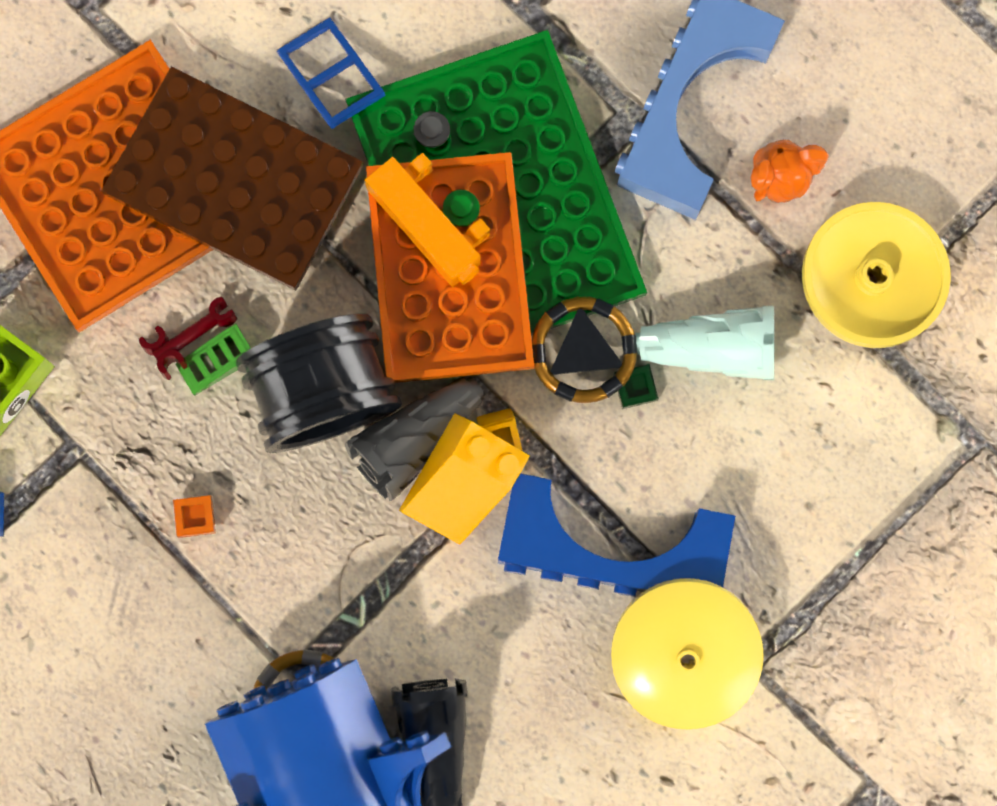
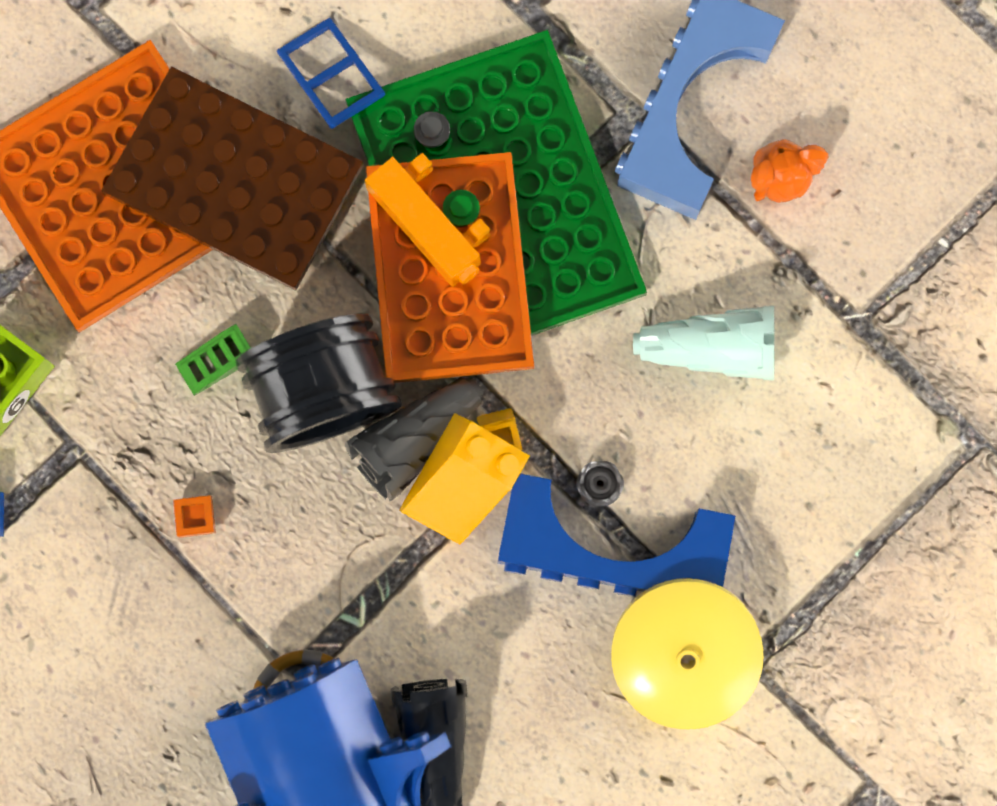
dark red bar [139,297,237,380] -> none
piece [531,297,638,403] -> none
dark green tile [613,364,658,409] -> none
light yellow dish [802,202,951,348] -> none
none -> flat silver plate [577,461,624,506]

